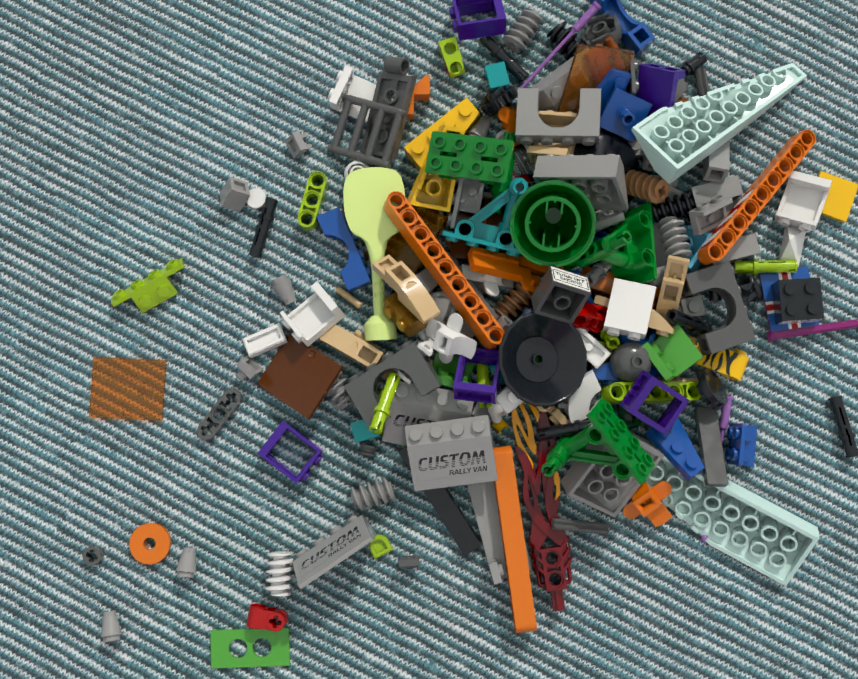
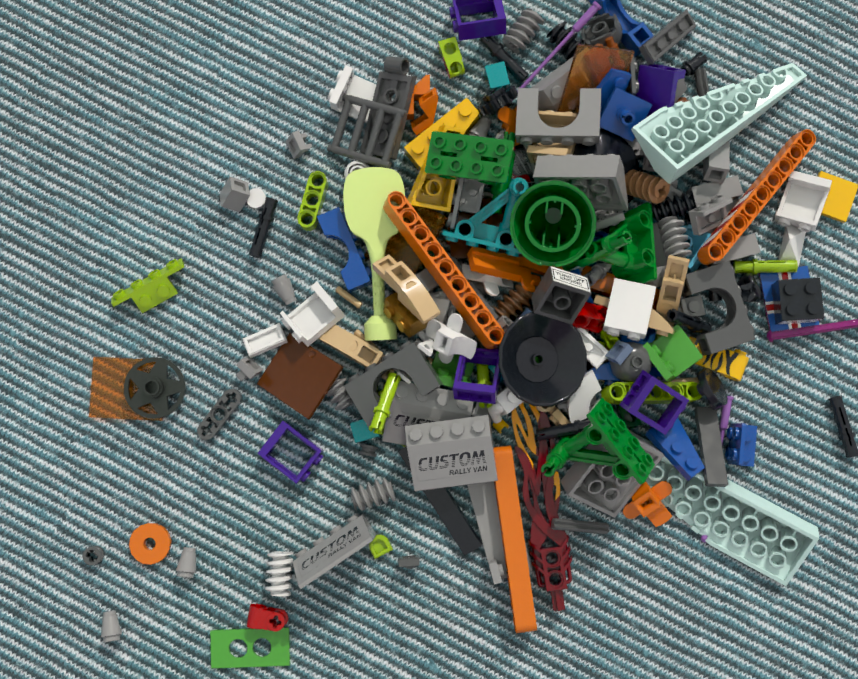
none -> pearl dark grey wheel [124,357,186,419]
none -> orange slope [411,88,438,136]
none -> sand blue tile [605,340,633,365]
none -> dark grey tile [639,9,696,65]

